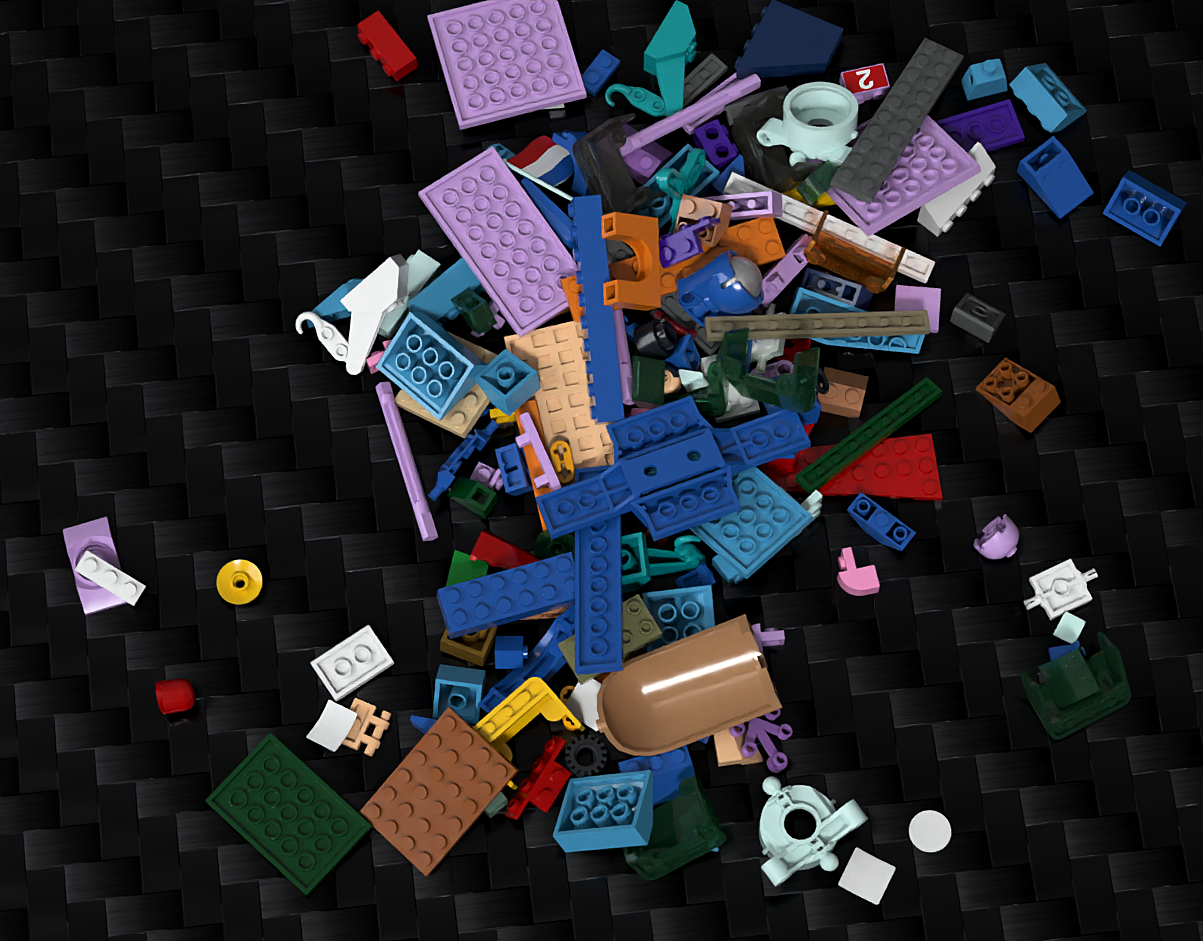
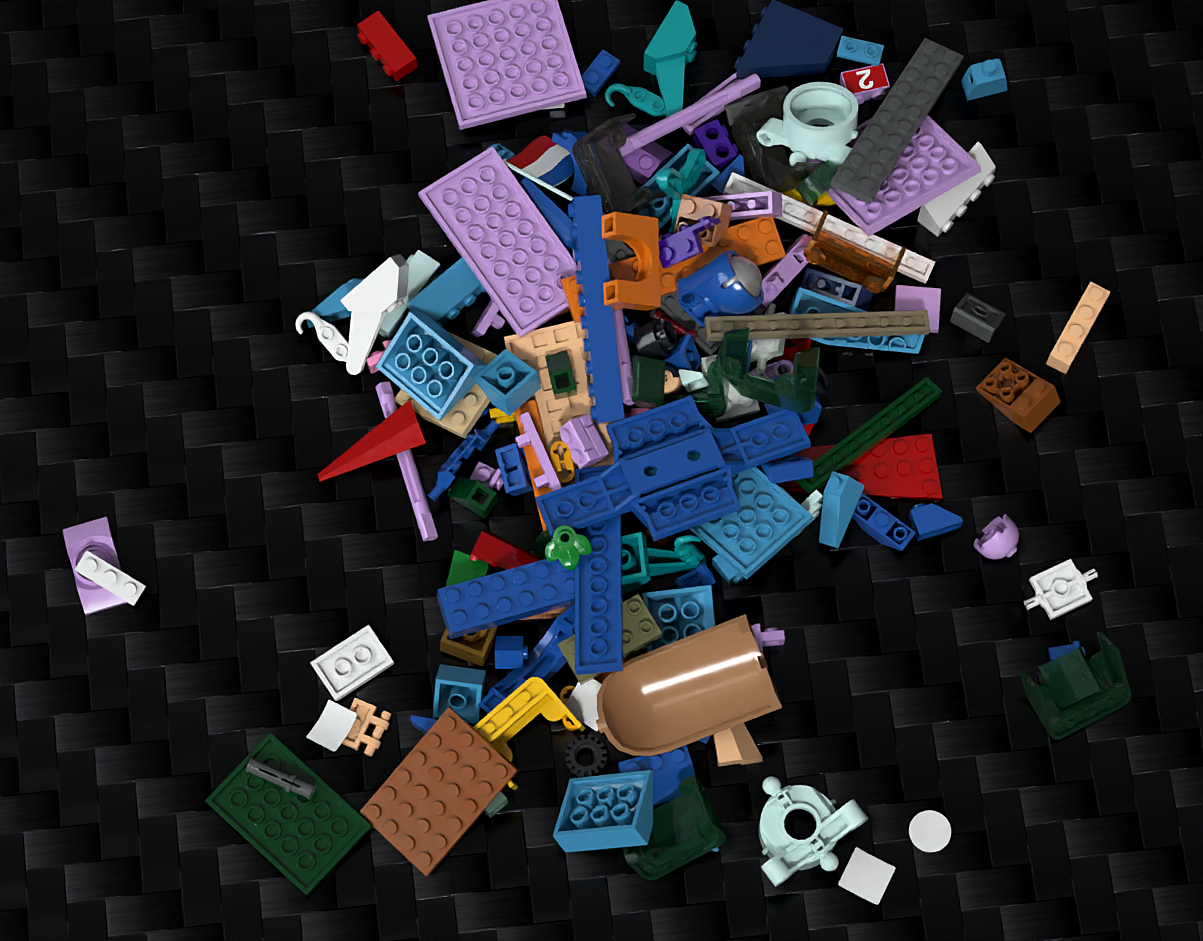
red helmet [155,678,195,715] -> none
yellow dish [216,560,263,605] -> none
clear green slope [450,288,497,335] -> none
red bracket [505,737,571,820] -> none
dark grey plate [683,53,727,109] -> none
medium lavender plant [729,709,793,773] -> none
nougat slope [817,367,868,419] -> none
bright pink brick [837,547,880,596] -> none
dark purple plate [935,99,1025,153] -> none
dark azure slope [1009,63,1087,133] -> none
blue slope [1017,136,1094,219] -> none
light aqua slope [1053,611,1086,644] -> none
blue slope [1102,170,1187,246] -> none
none -> dark grey pin [246,758,316,799]
none -> red wedge [317,400,426,481]
none -> dark green slope [545,351,578,400]
none -> green plate [545,525,592,571]
none -> lavender brick [559,414,609,469]
none -> blue slope [761,456,814,484]
none -> dark azure slope [819,471,865,549]
none -> dark azure bracket [837,36,884,66]
none -> blue slope [908,503,963,541]
none -> light nougat brick [1046,281,1110,374]

